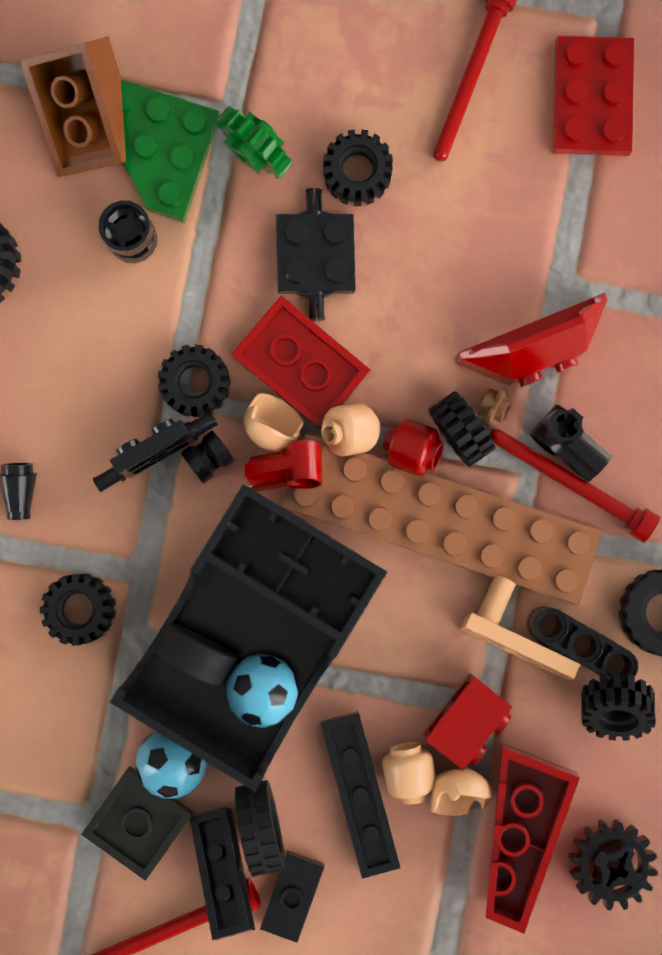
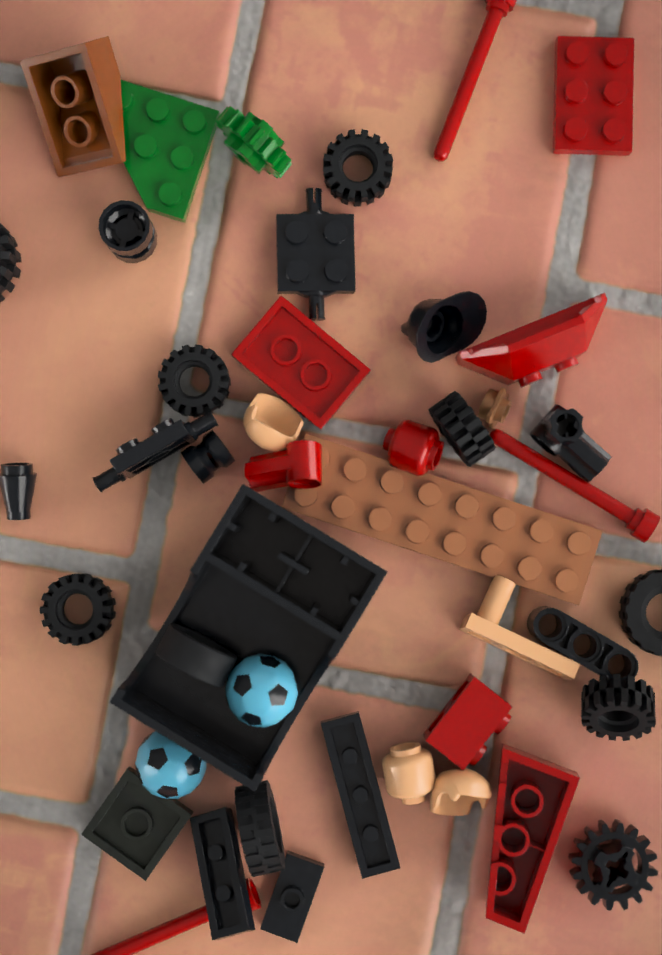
light nougat head [321,403,380,457] -> none
none -> black piece [401,291,487,363]

